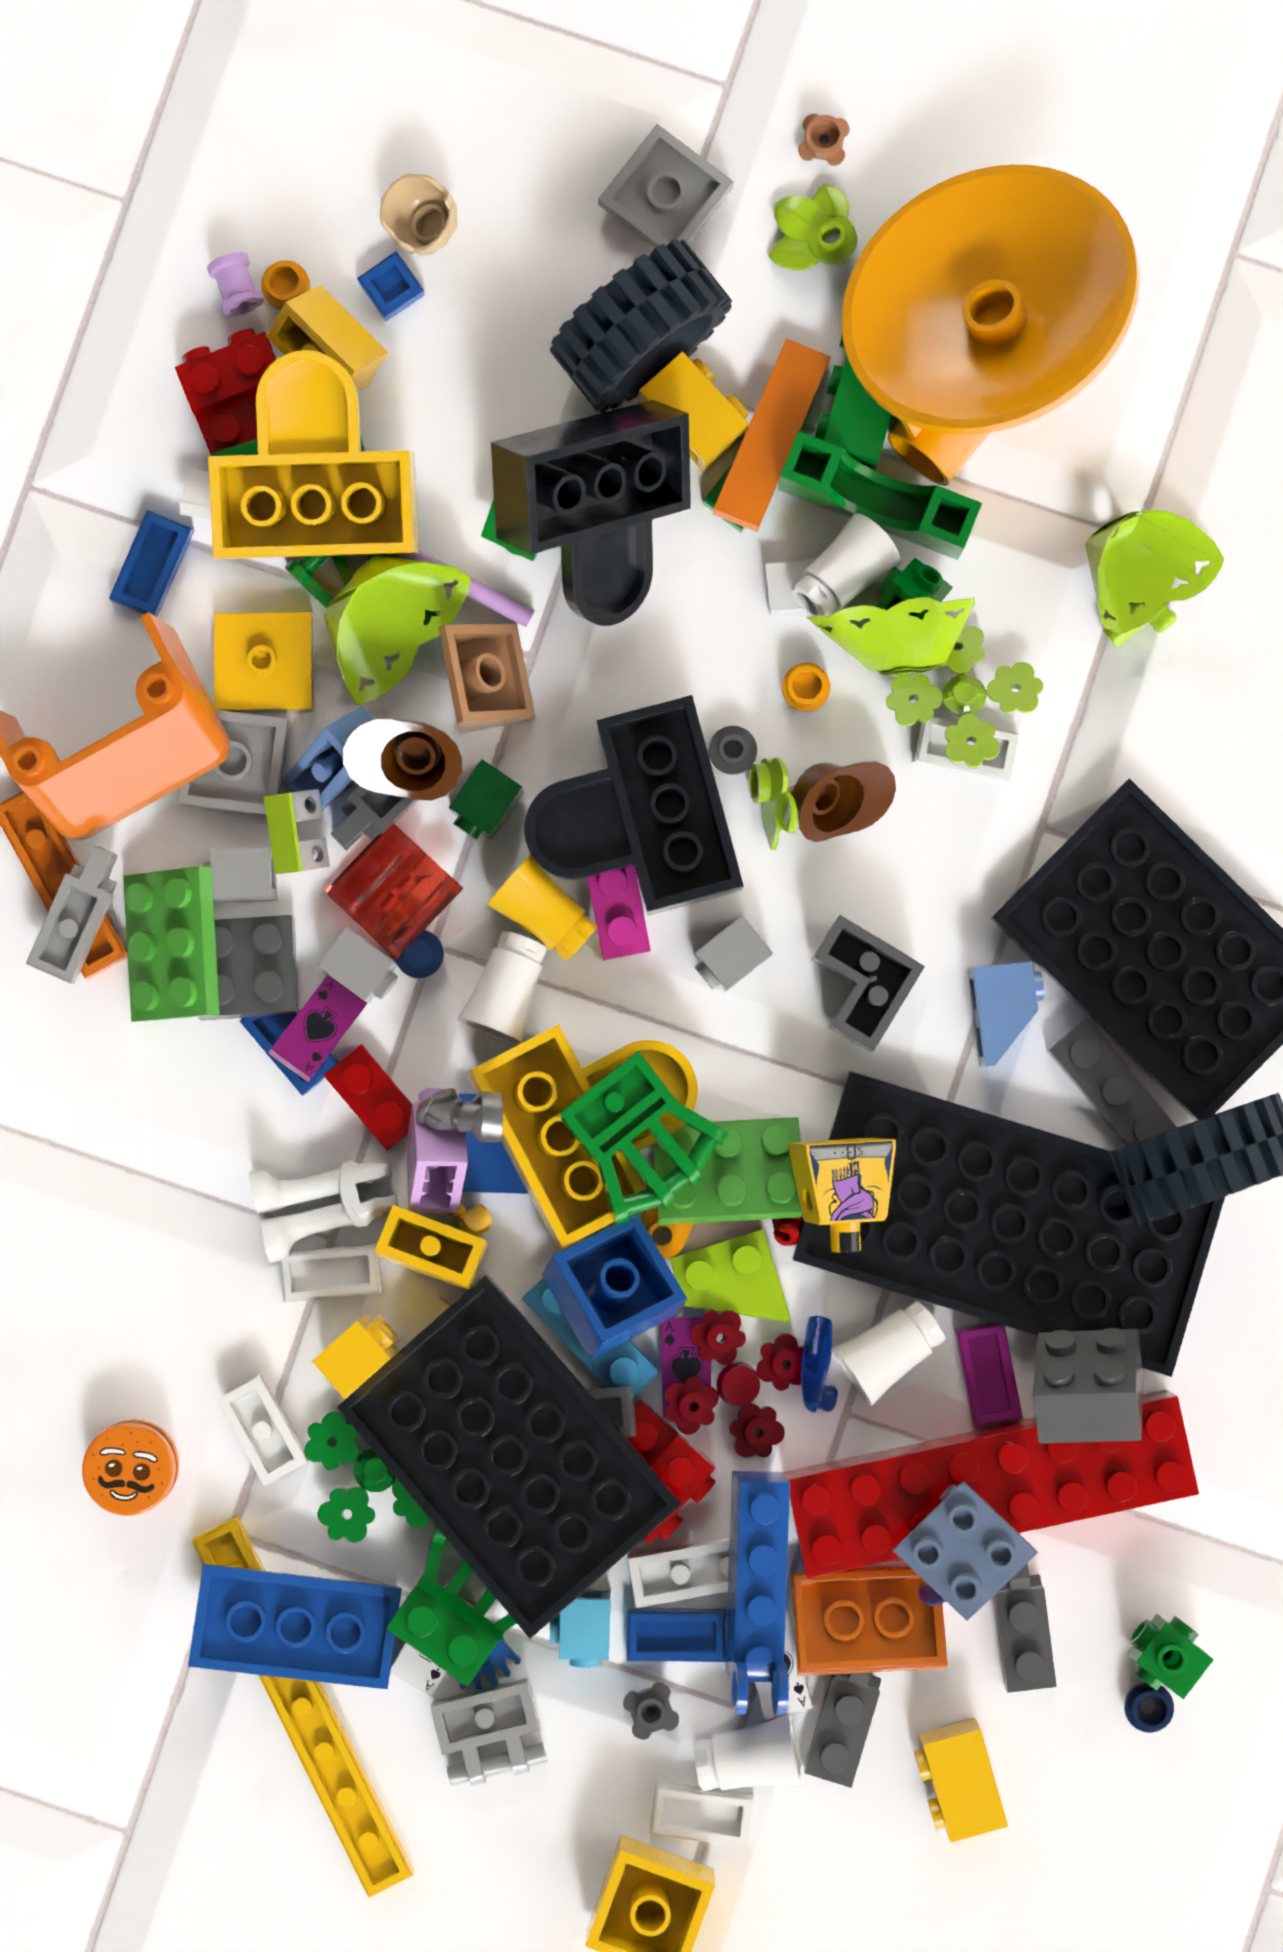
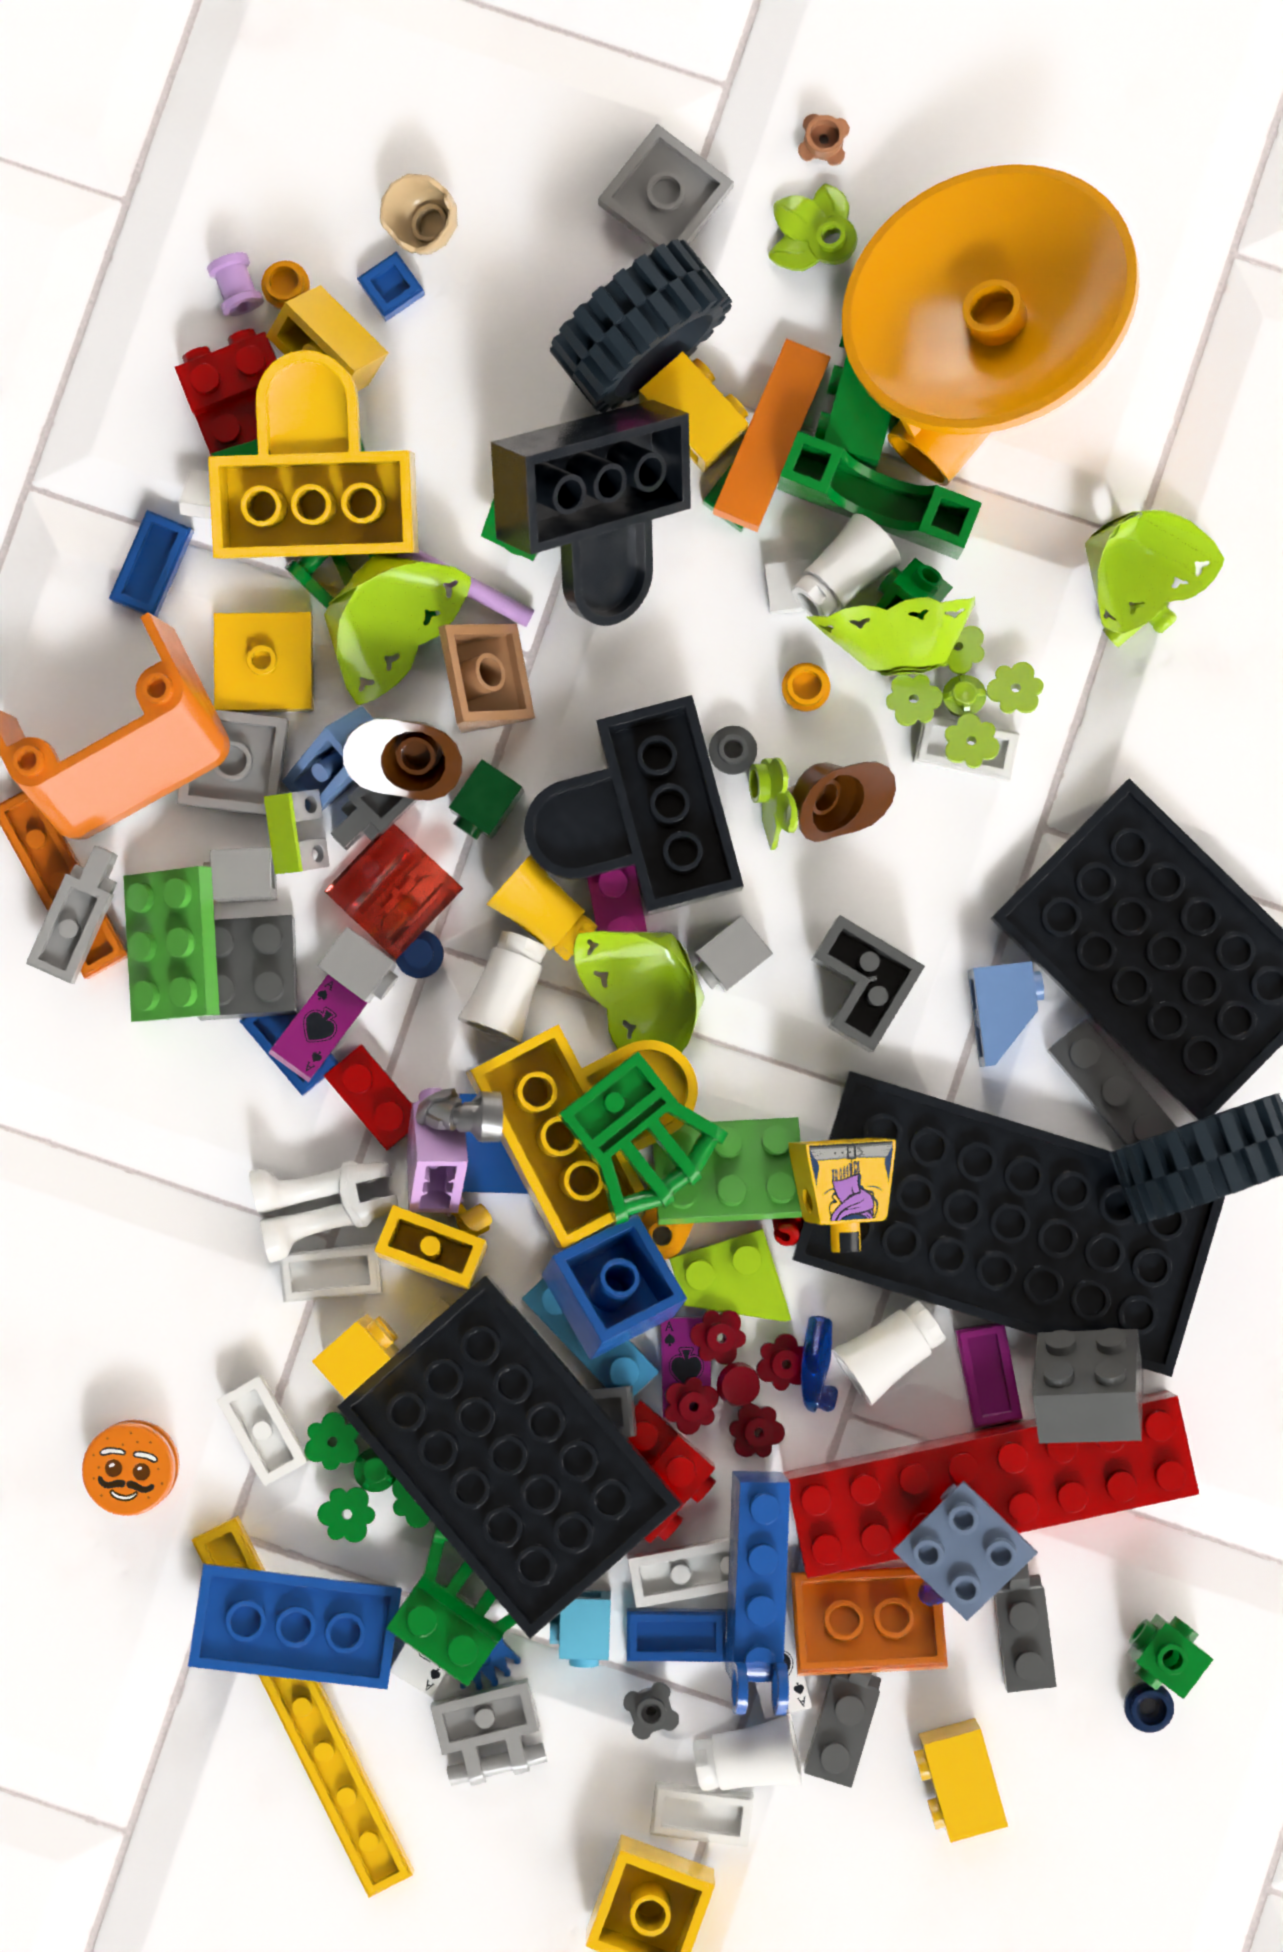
none -> lime piece [573,931,705,1053]

